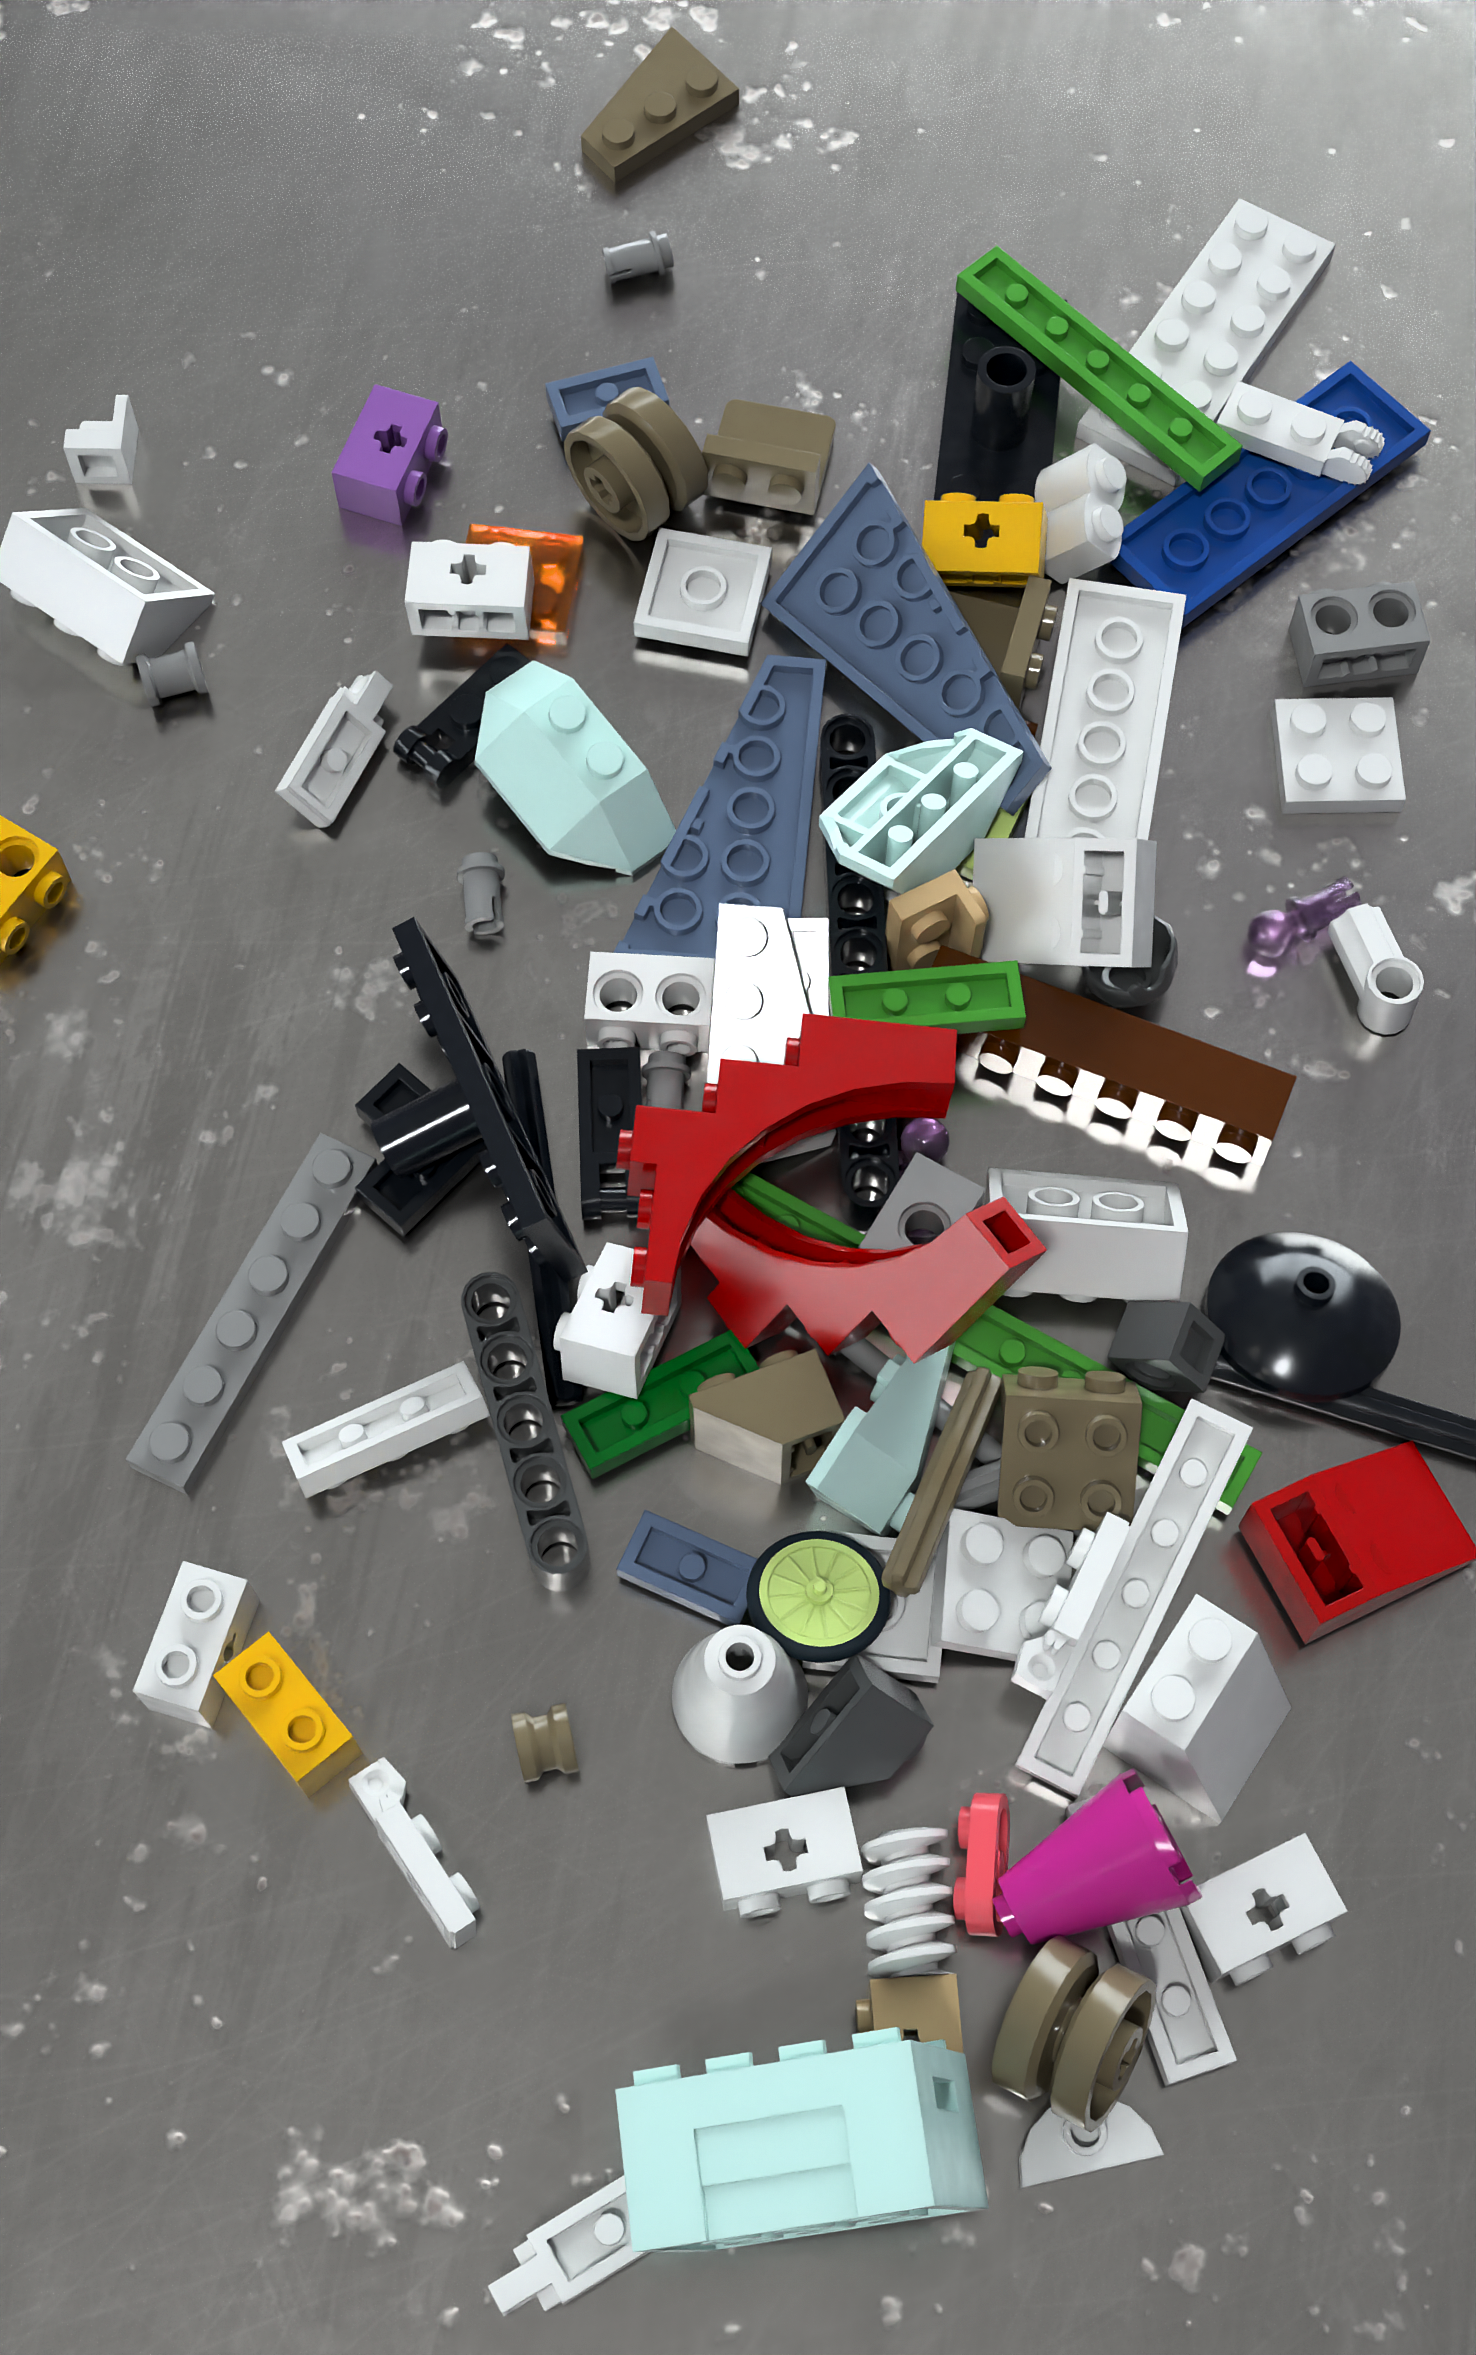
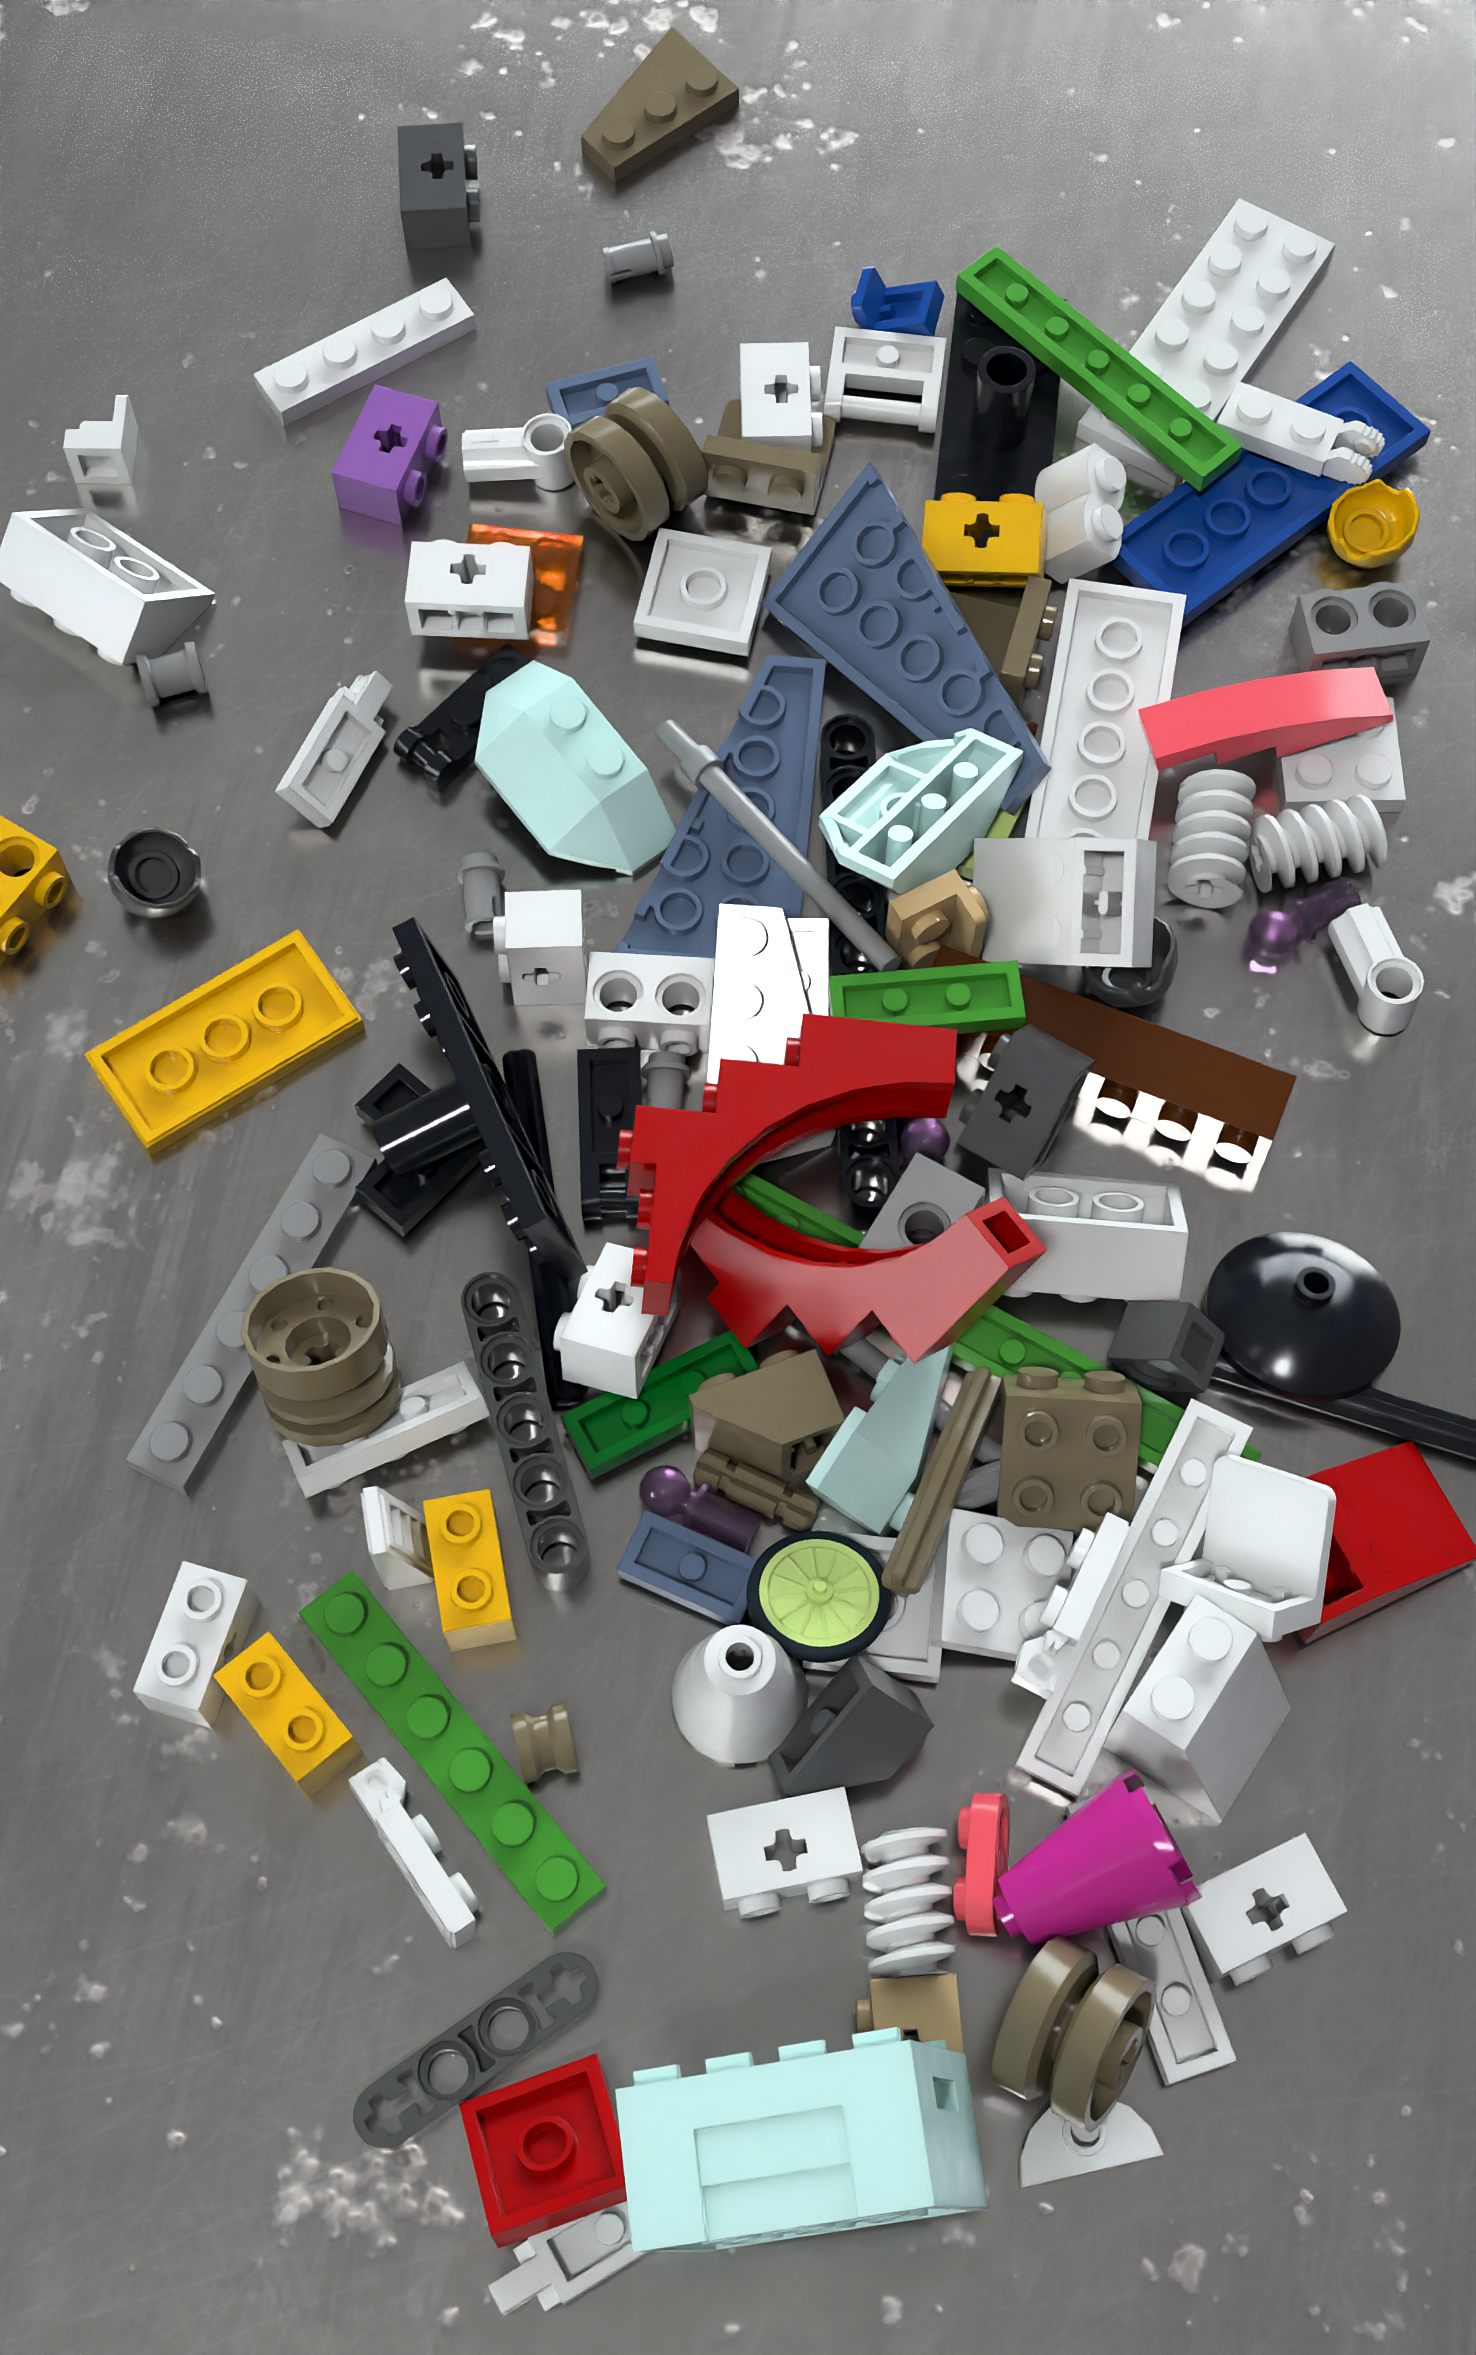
none -> yellow tile [84,929,365,1157]
none -> dark grey hair [107,827,201,920]
none -> dark tan wheel [241,1267,402,1447]
none -> white plate [253,278,476,426]
none -> bright green plate [298,1570,607,1936]
none -> dark grey beam [353,1952,600,2151]
none -> white slope [360,1486,435,1590]
none -> dark grey brick [397,122,481,250]
none -> yellow brick [423,1489,517,1652]
none -> red plate [459,2054,627,2248]
none -> white piece [462,413,574,491]
none -> white brick [493,890,588,1006]
none -> clear purple pin [639,1465,764,1554]
none -> light grey bar [656,719,901,972]
none -> dark tan axle [693,1449,820,1532]
none -> white brick [740,342,823,452]
none -> white plate [824,326,947,434]
none -> blue bracket [851,267,945,337]
none -> dark grey brick [957,1024,1096,1181]
none -> coral slope [1138,667,1393,771]
none -> white bracket [1157,1455,1336,1642]
none -> white piece [1166,769,1256,909]
none -> white piece [1250,794,1388,893]
none -> yellow hair [1326,479,1421,569]

